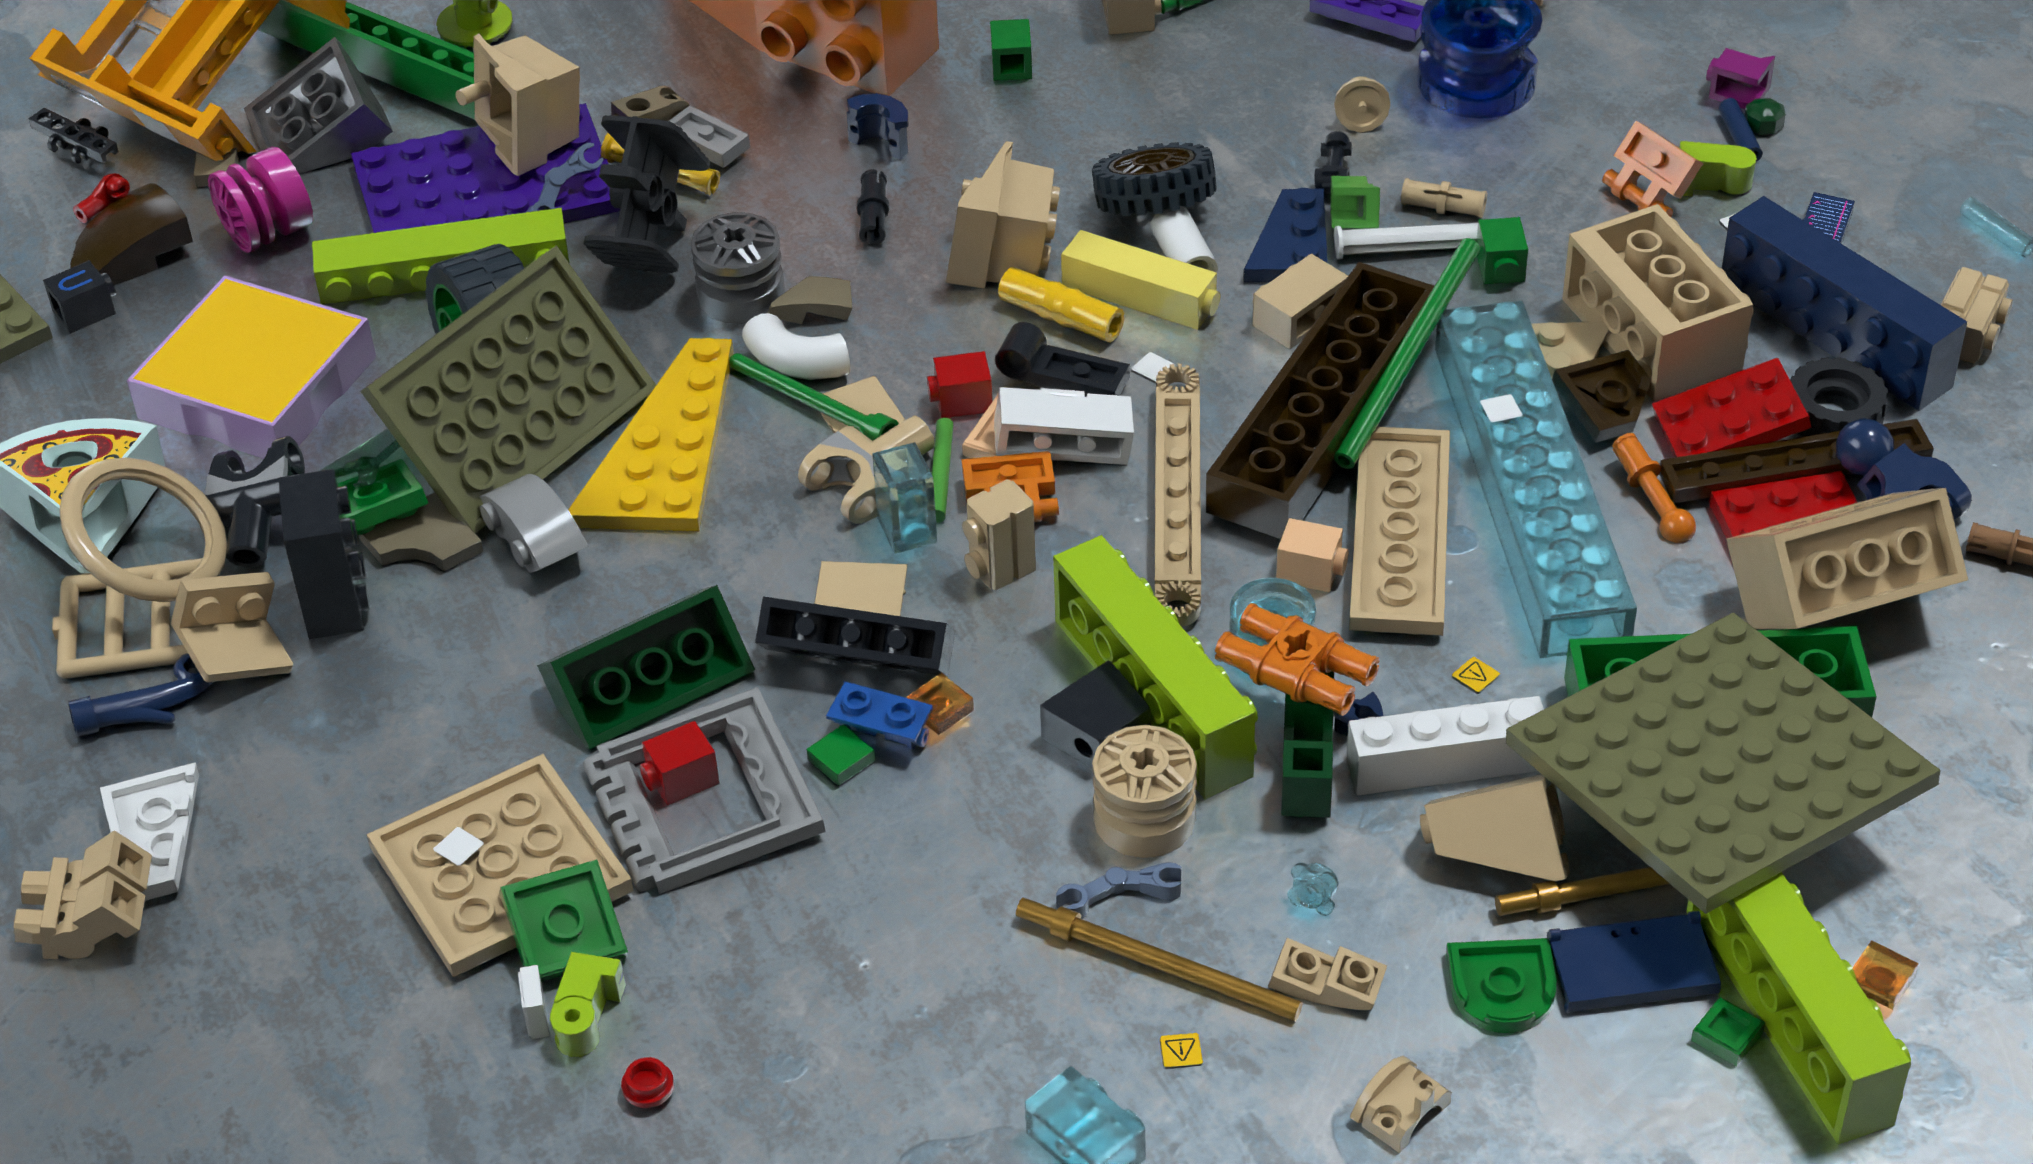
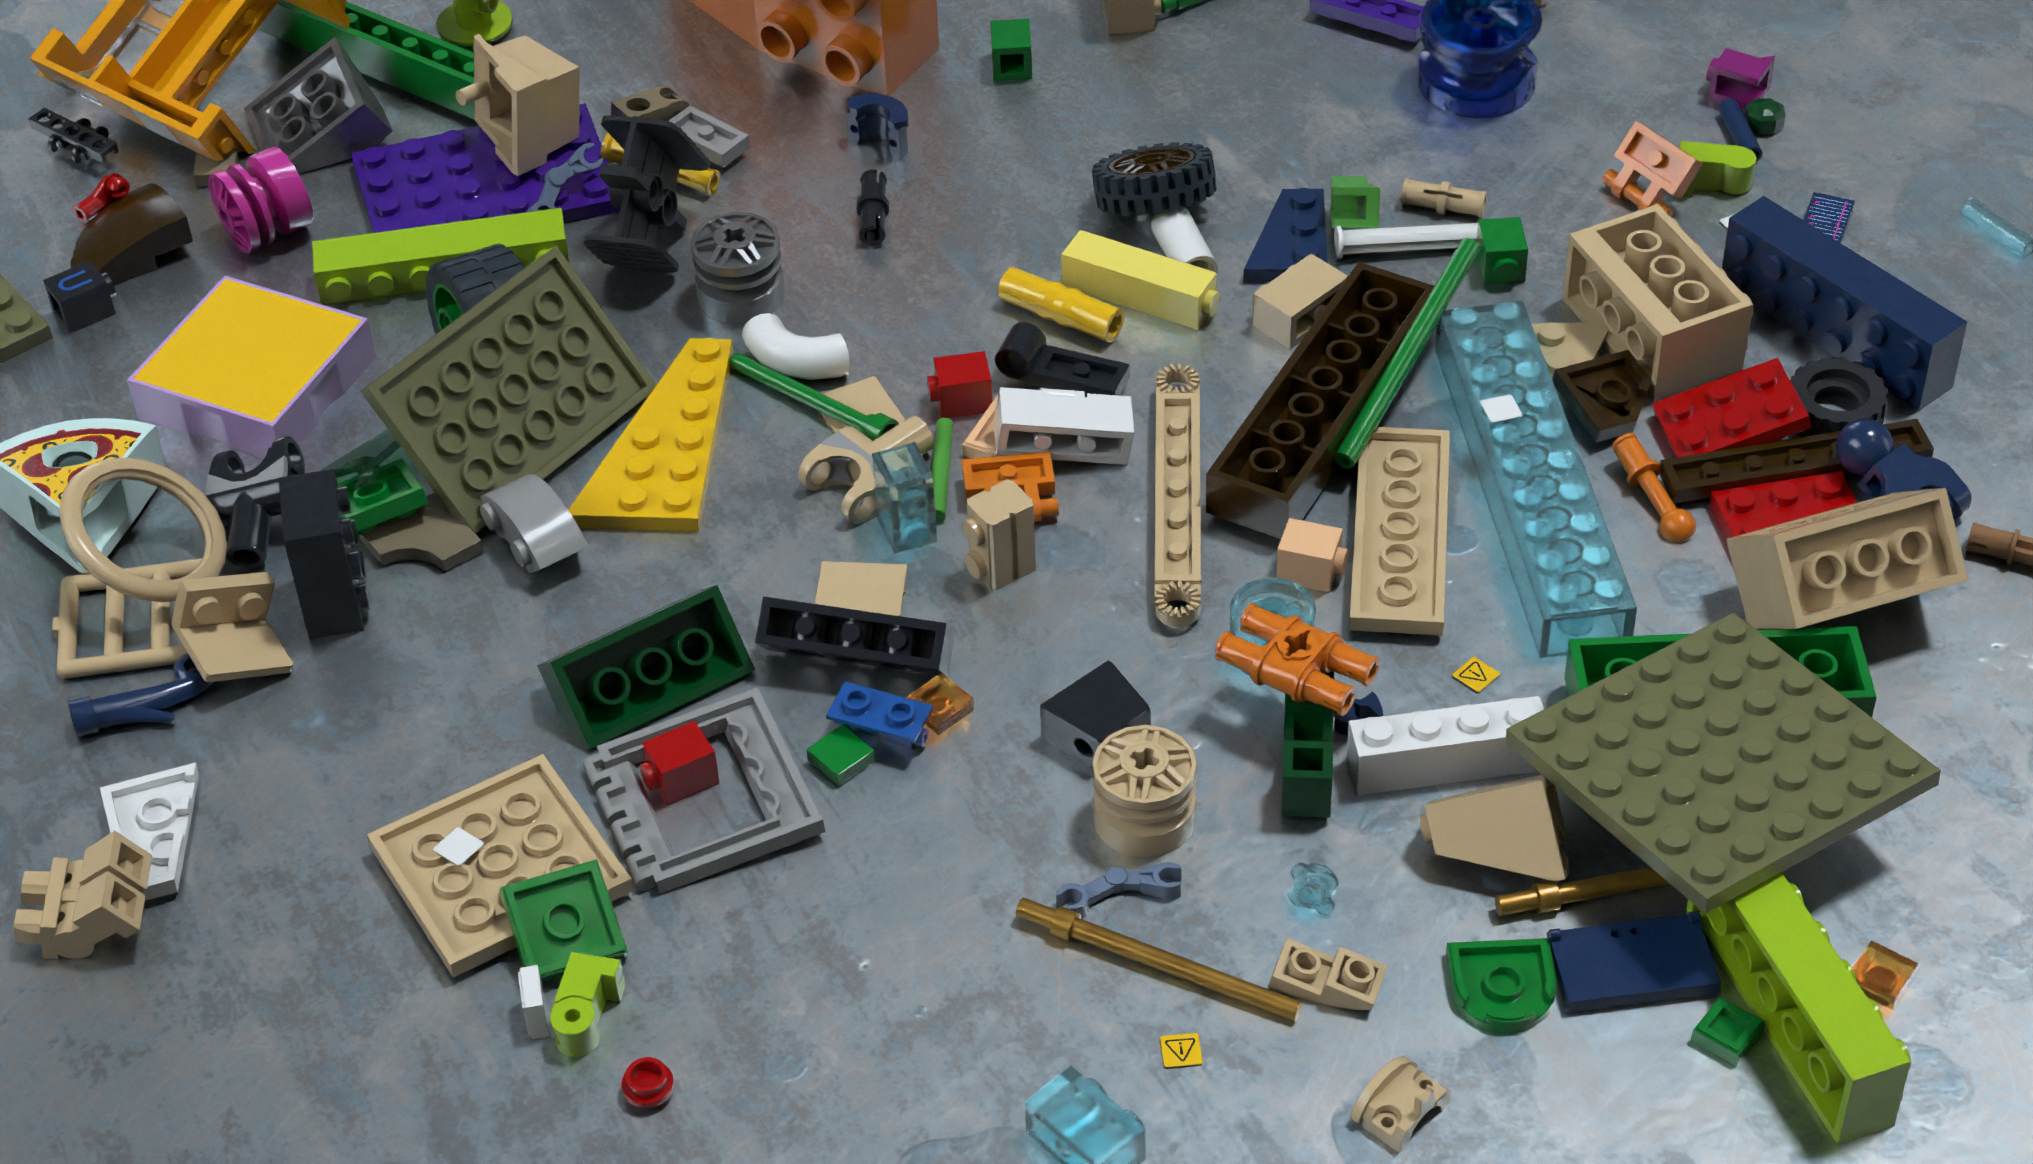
dark tan slope [767,276,852,324] -> none
tan piece [946,141,1060,289] -> none
lime brick [1053,535,1258,800] -> none
white sticker [1131,352,1175,382] -> none
black bar [1314,131,1352,194] -> none
tan piece [1334,76,1391,133] -> none
tan brick [1941,267,2013,364] -> none

